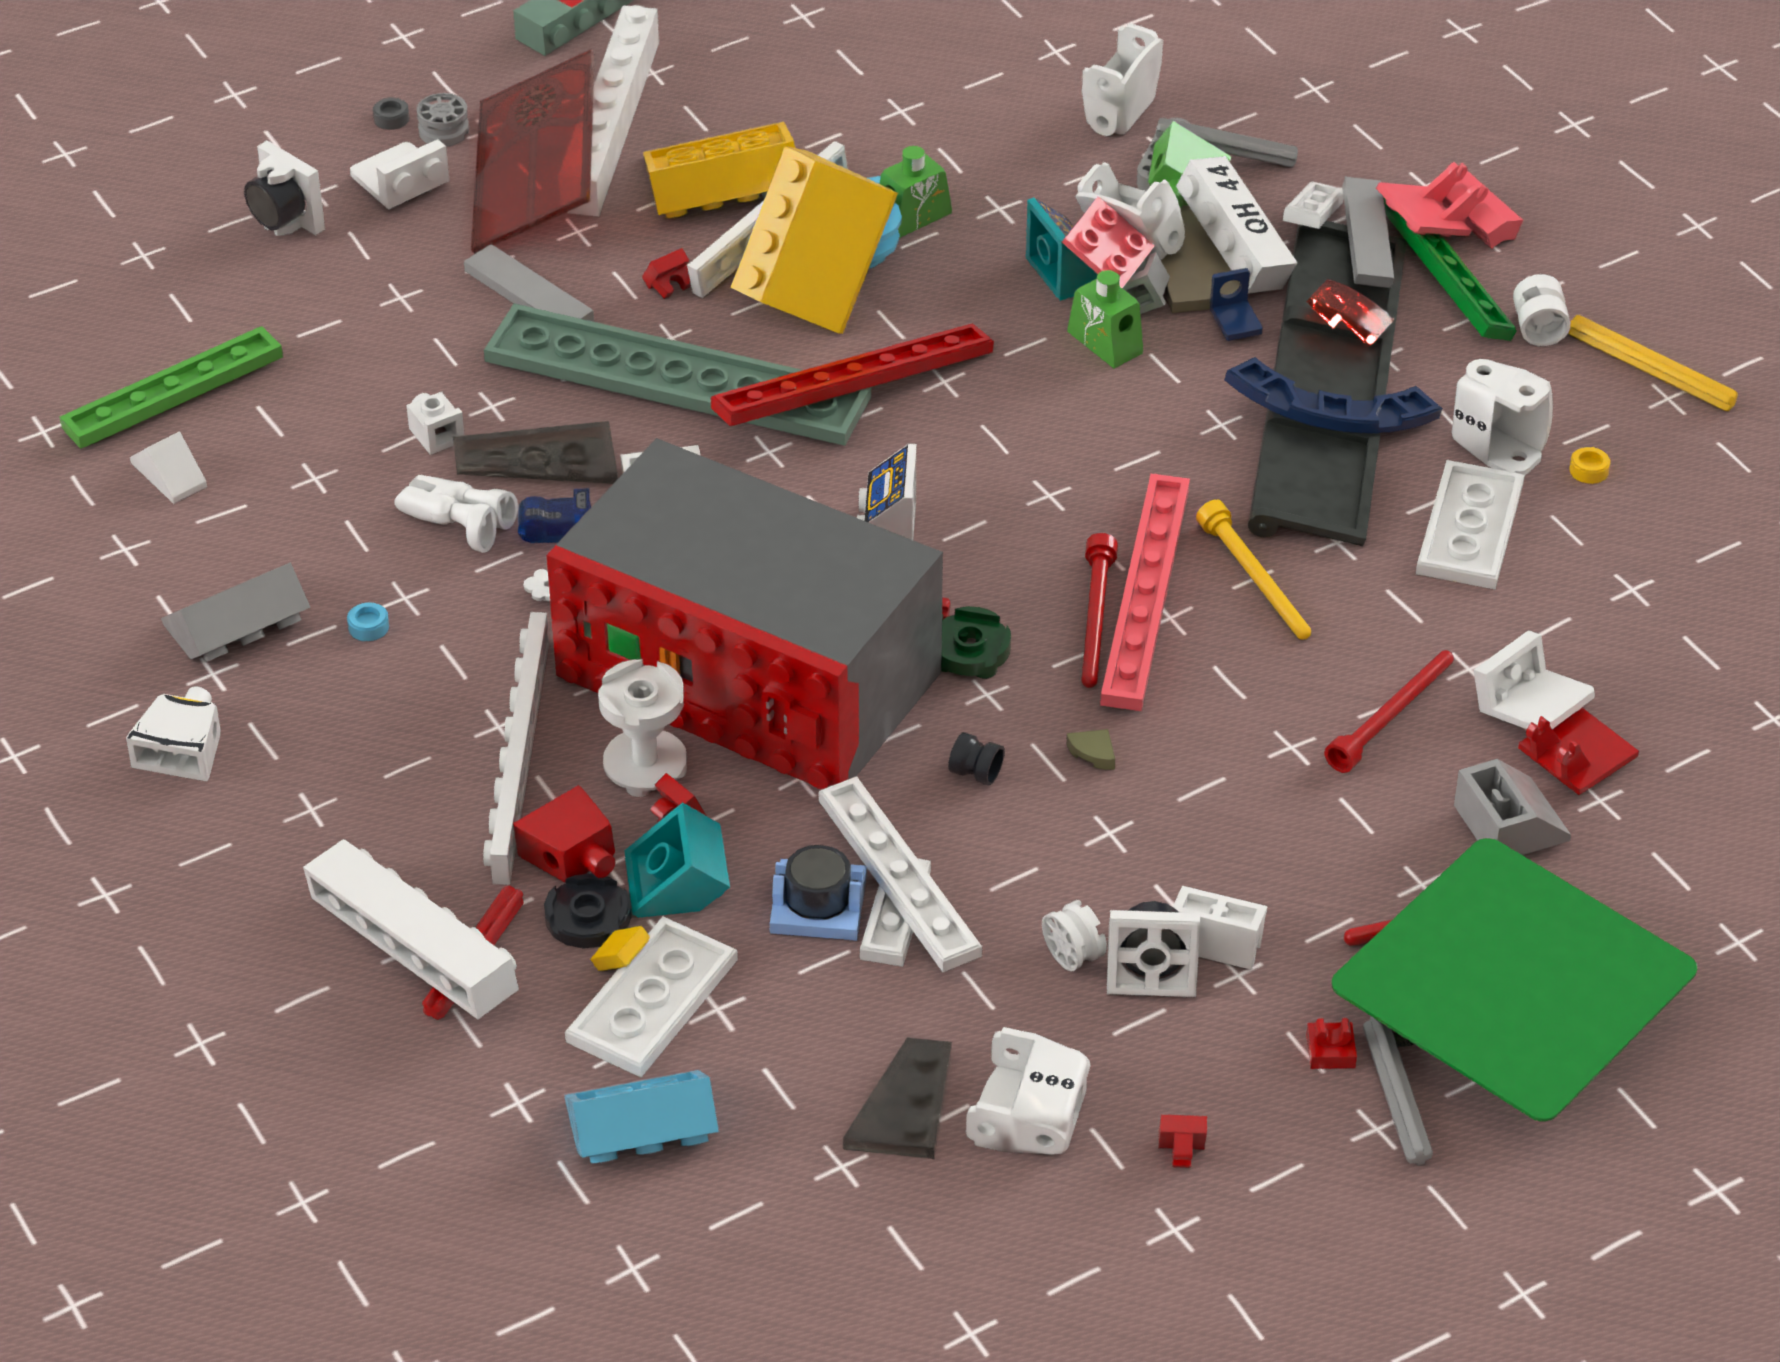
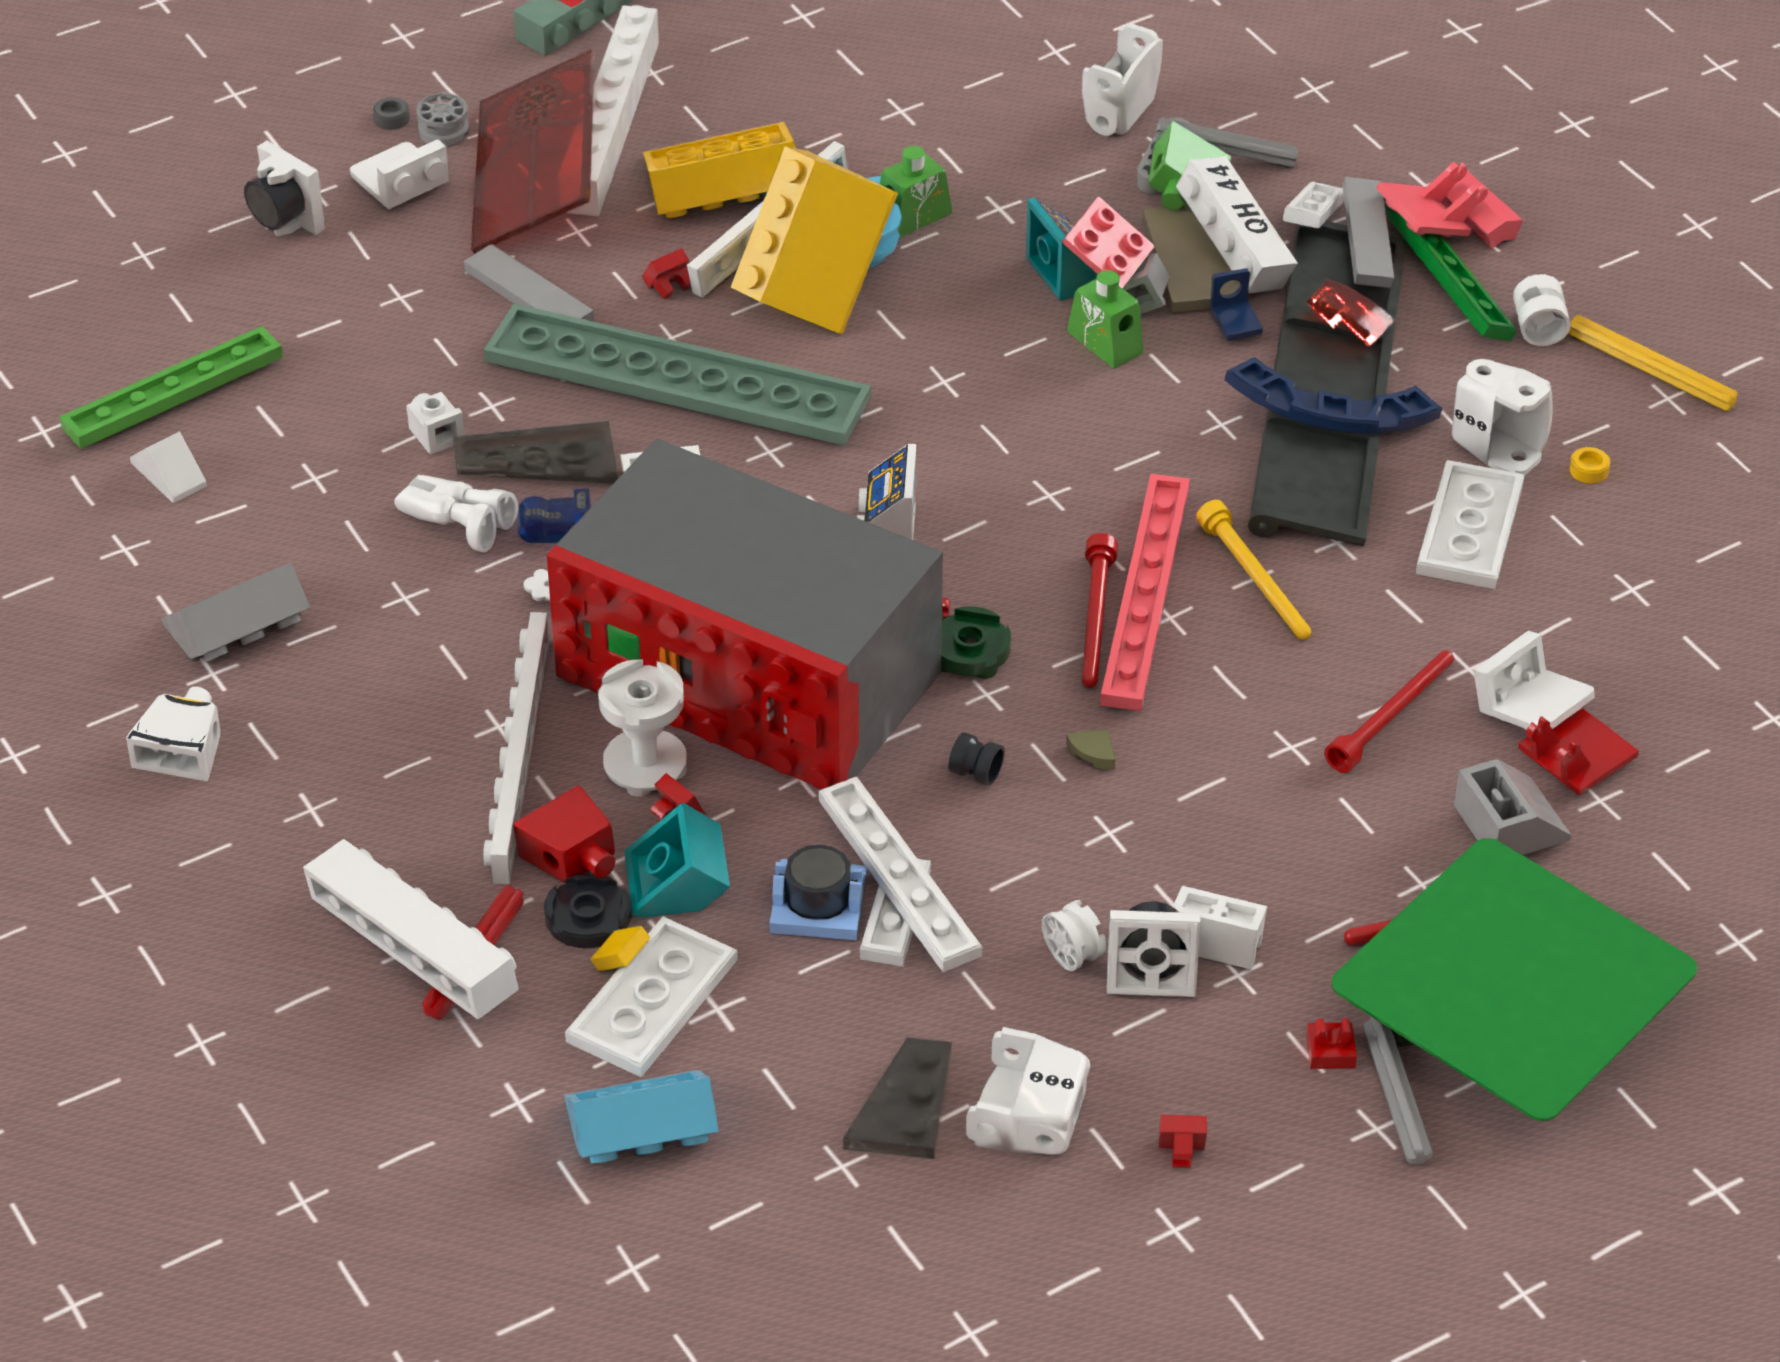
medium azure tile [347,602,389,641] -> none
red tile [711,323,994,427] -> none
white piece [1075,162,1185,260] -> none

